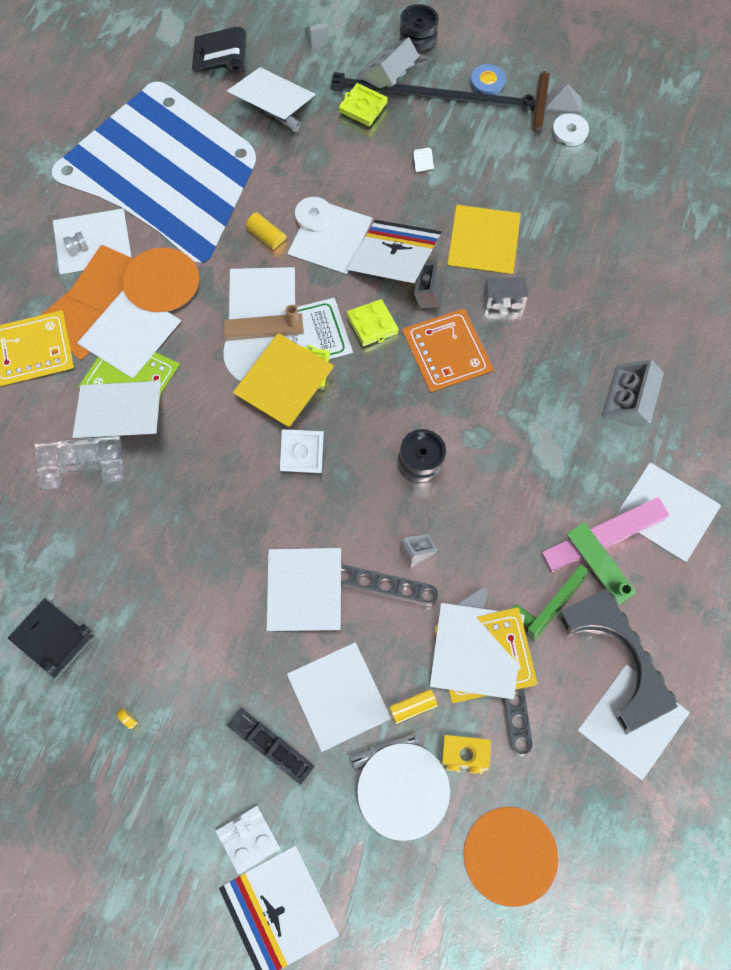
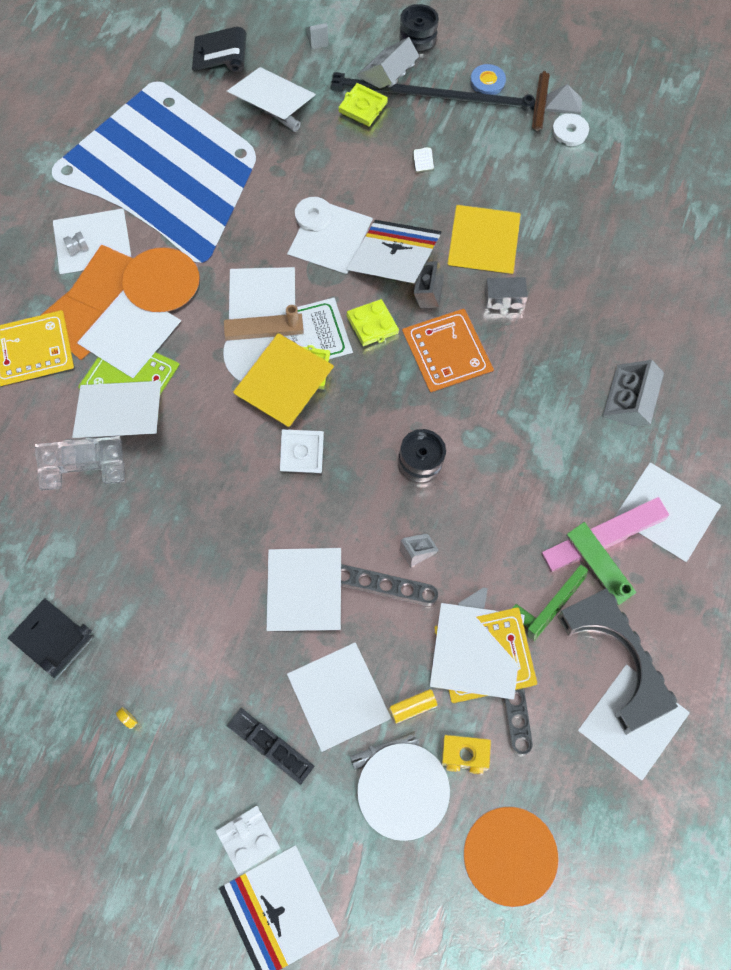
yellow brick [246,212,286,250] -> none

